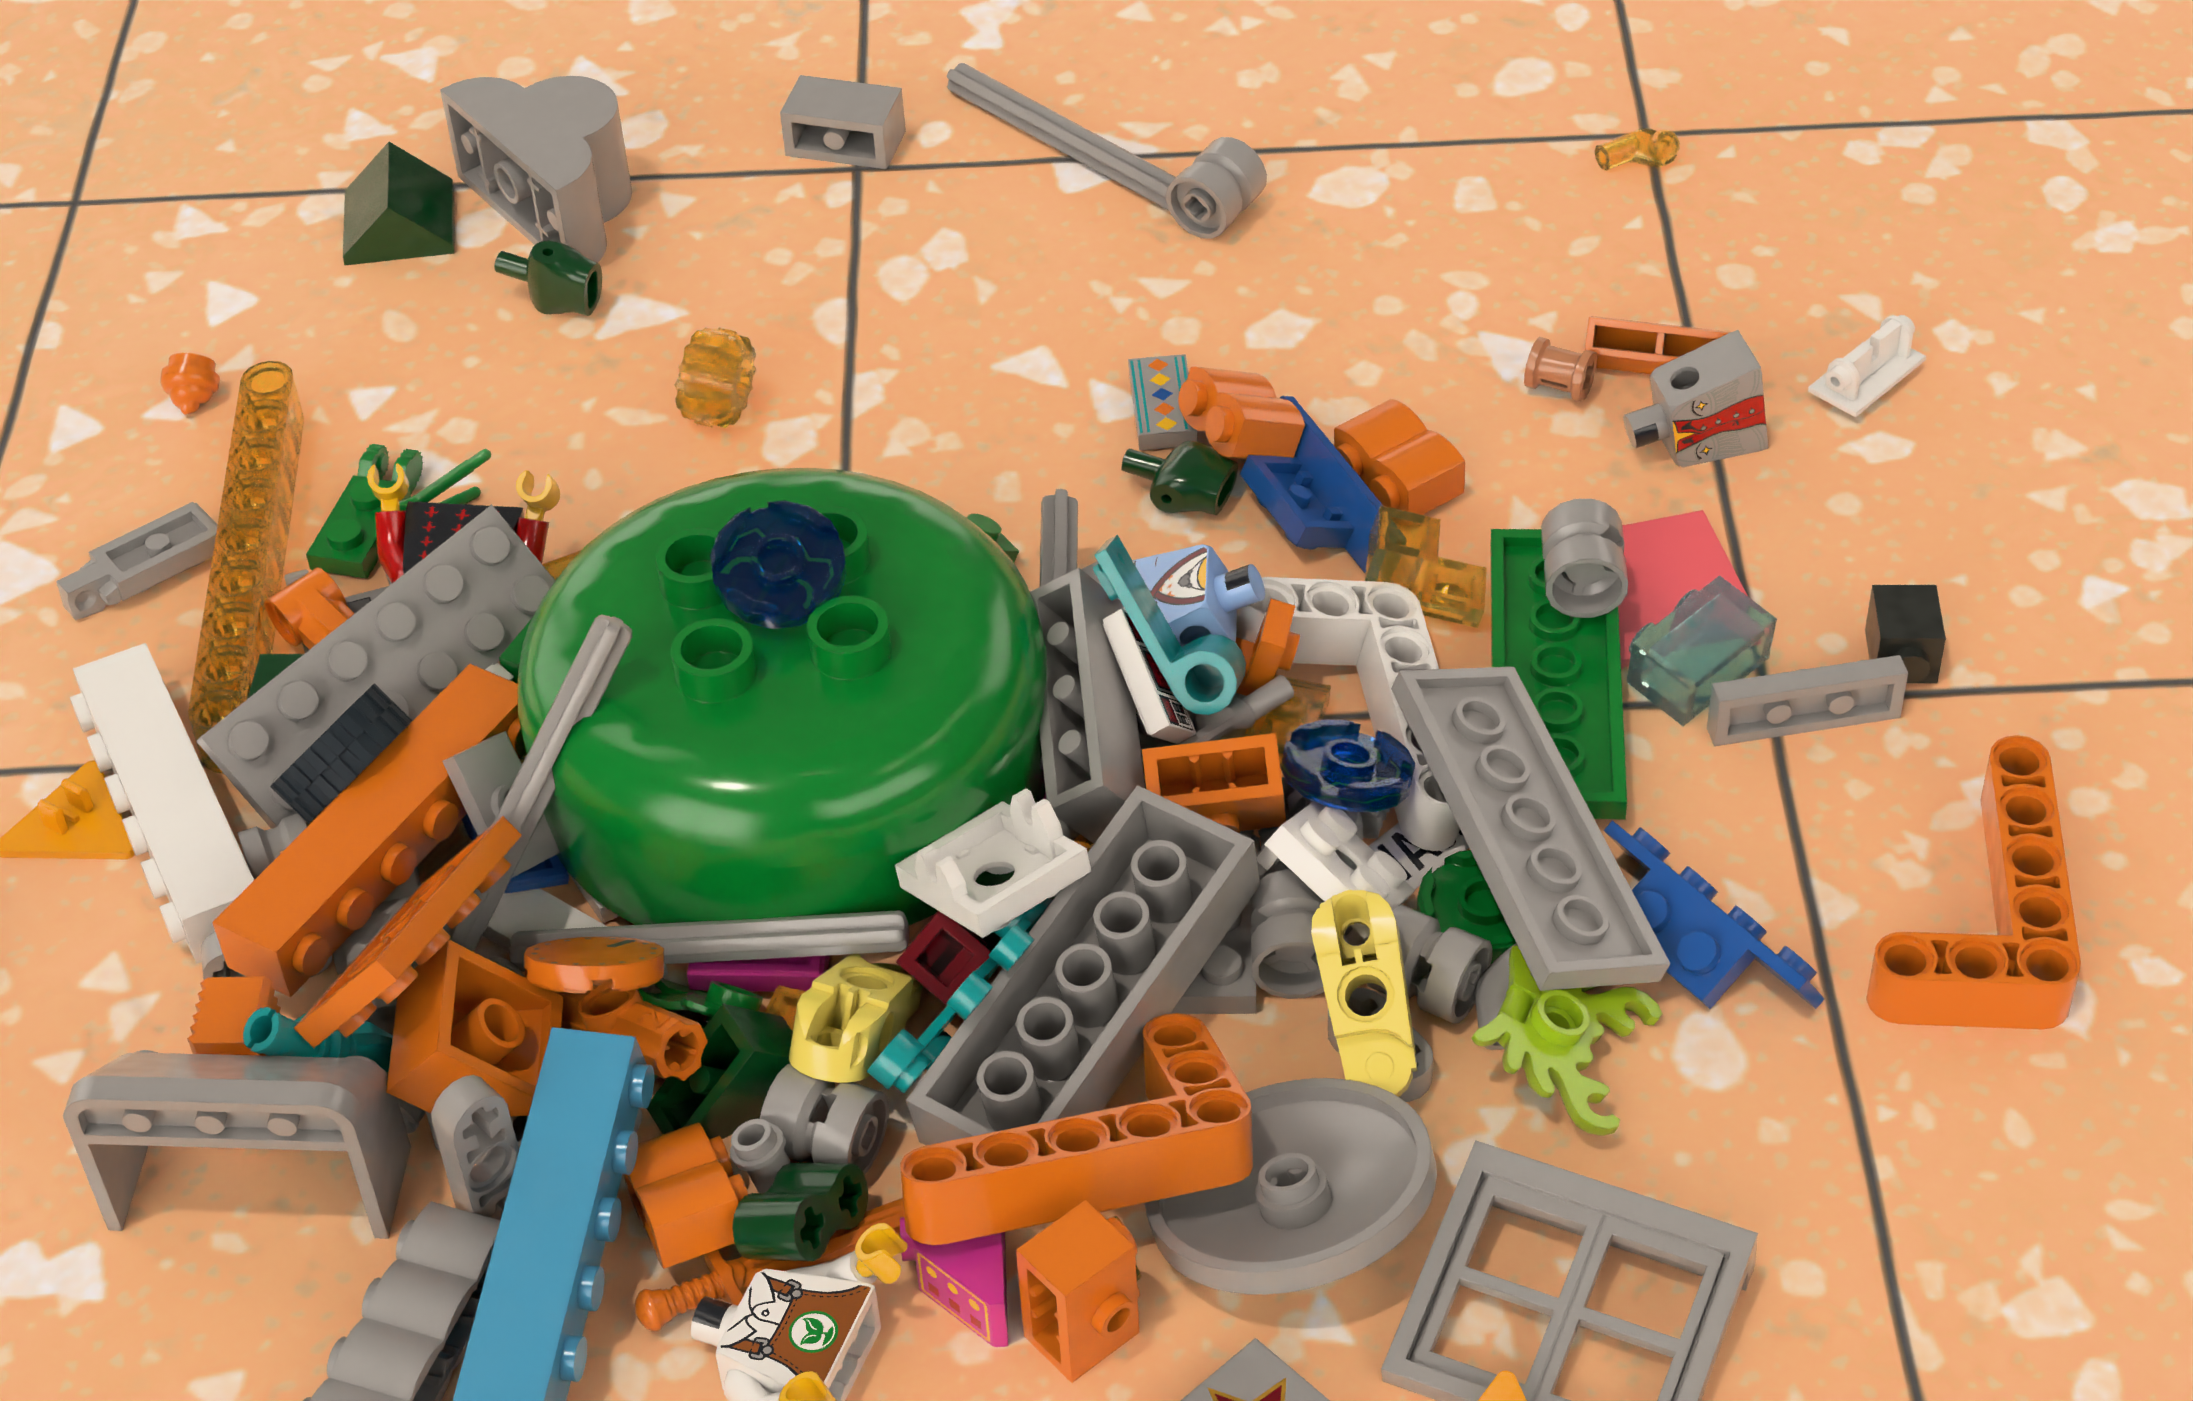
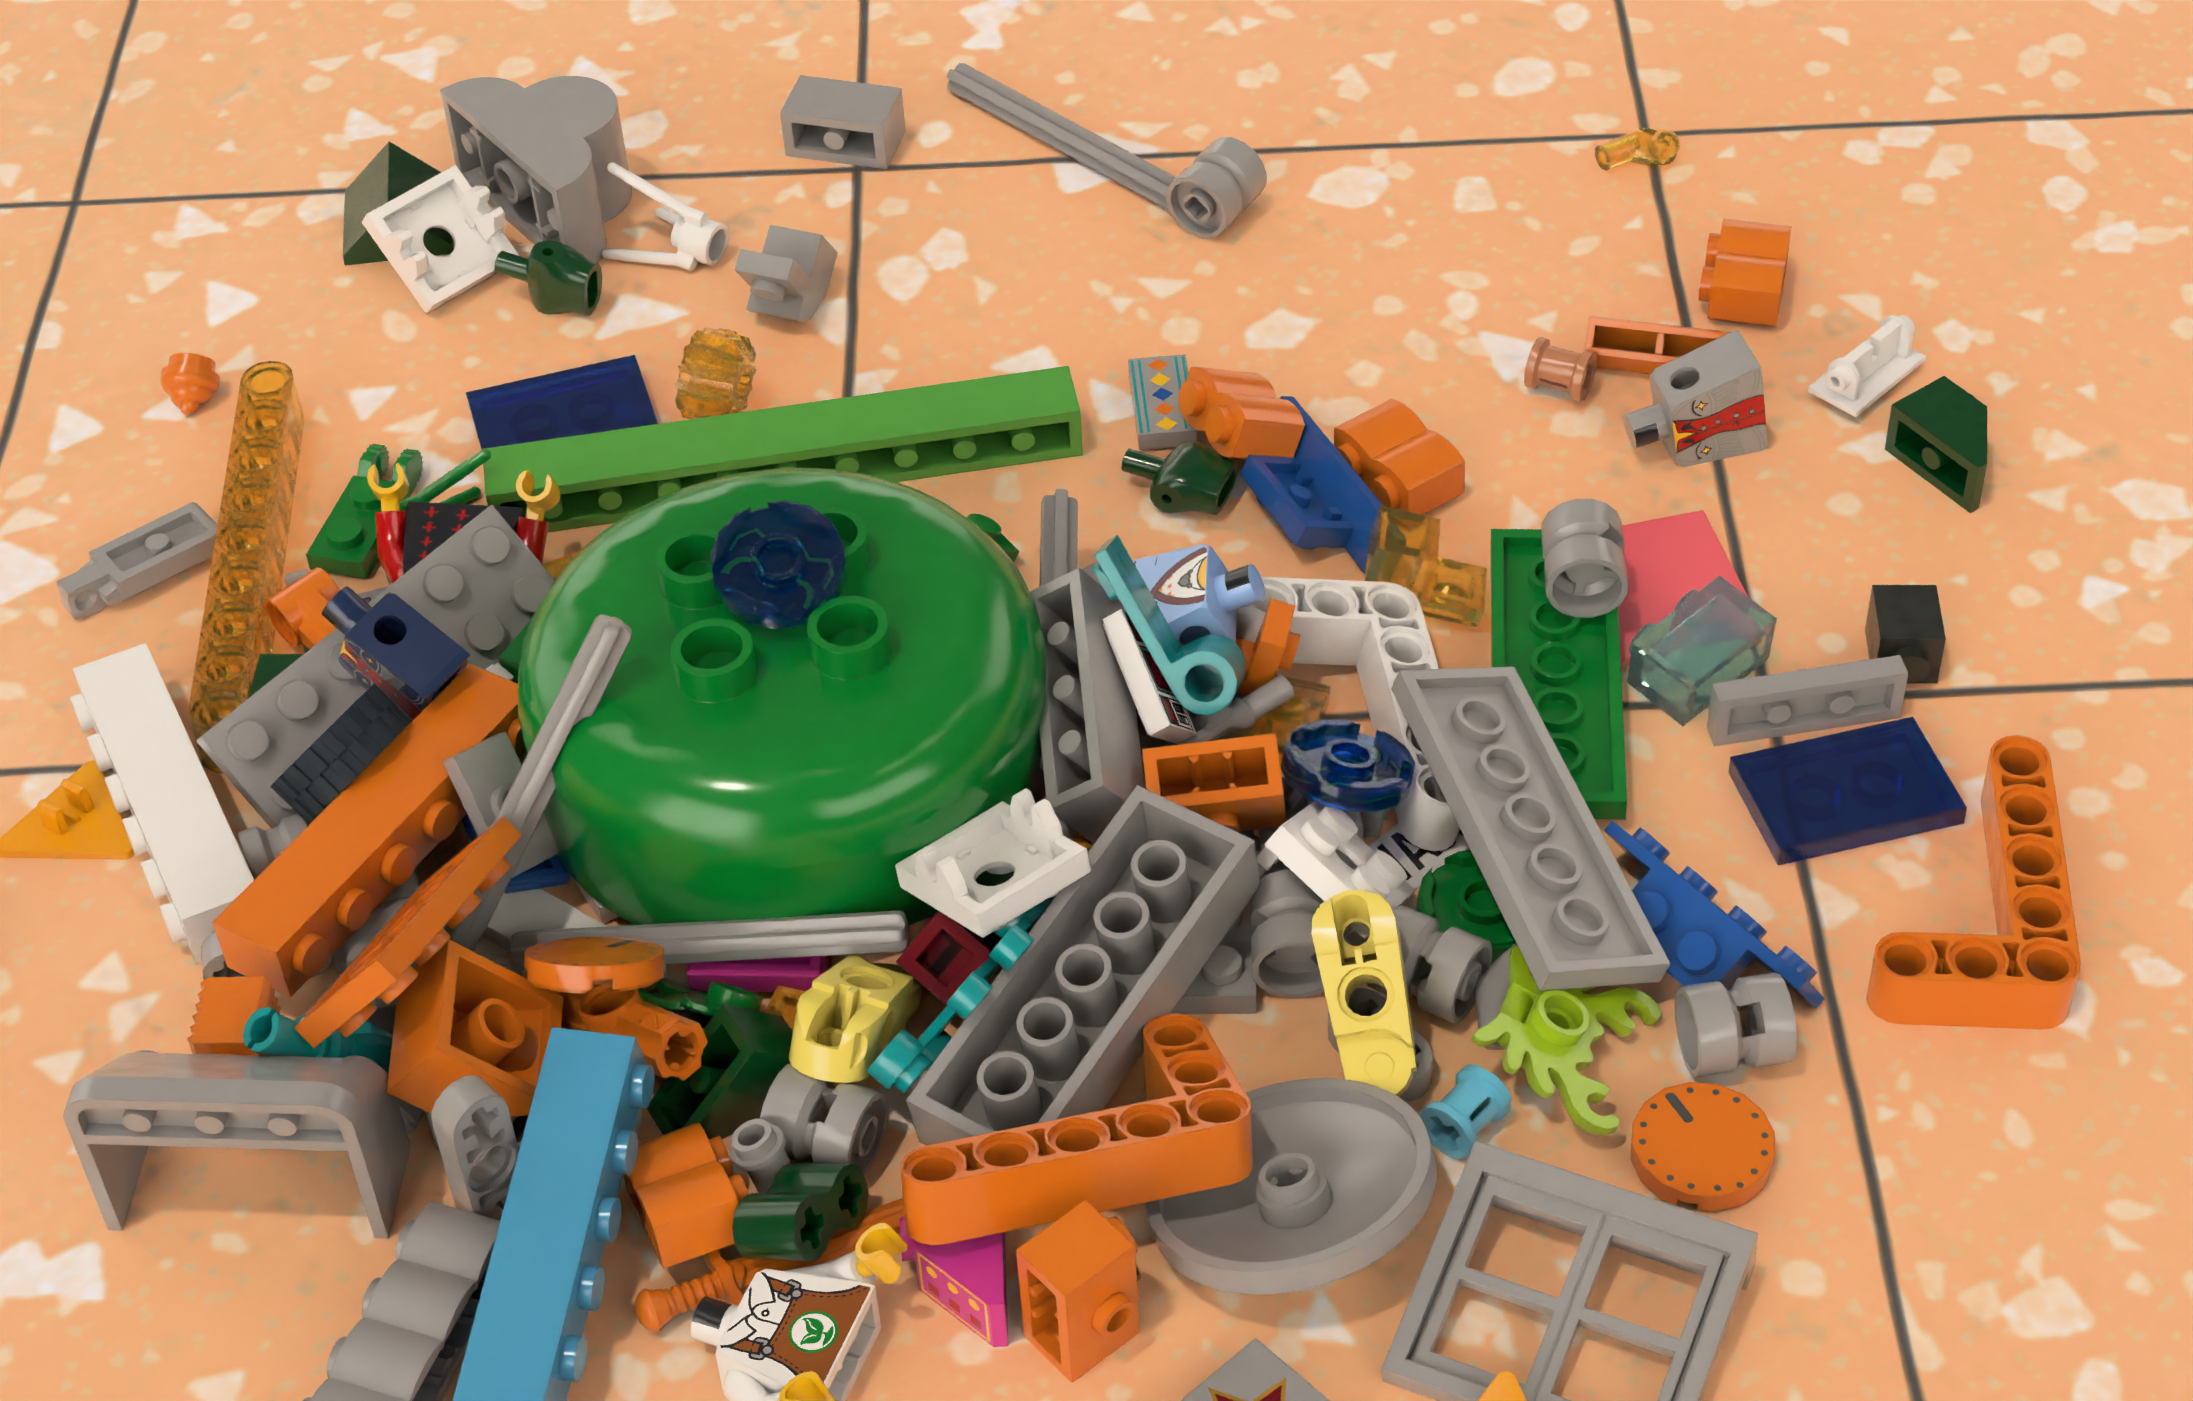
none -> dark blue torso [321,586,470,723]
none -> white piece [362,165,520,314]
none -> clear blue tile [466,355,658,450]
none -> bright green brick [482,366,1083,532]
none -> white plant [602,162,729,272]
none -> light grey brick [735,225,838,322]
none -> medium azure bush [1419,1064,1512,1159]
none -> orange tile [1630,1082,1775,1212]
none -> light grey wheel [1675,972,1797,1077]
none -> orange brick [1698,218,1792,326]
none -> clear blue tile [1728,716,1967,866]
none -> dark green slope [1885,376,1987,513]

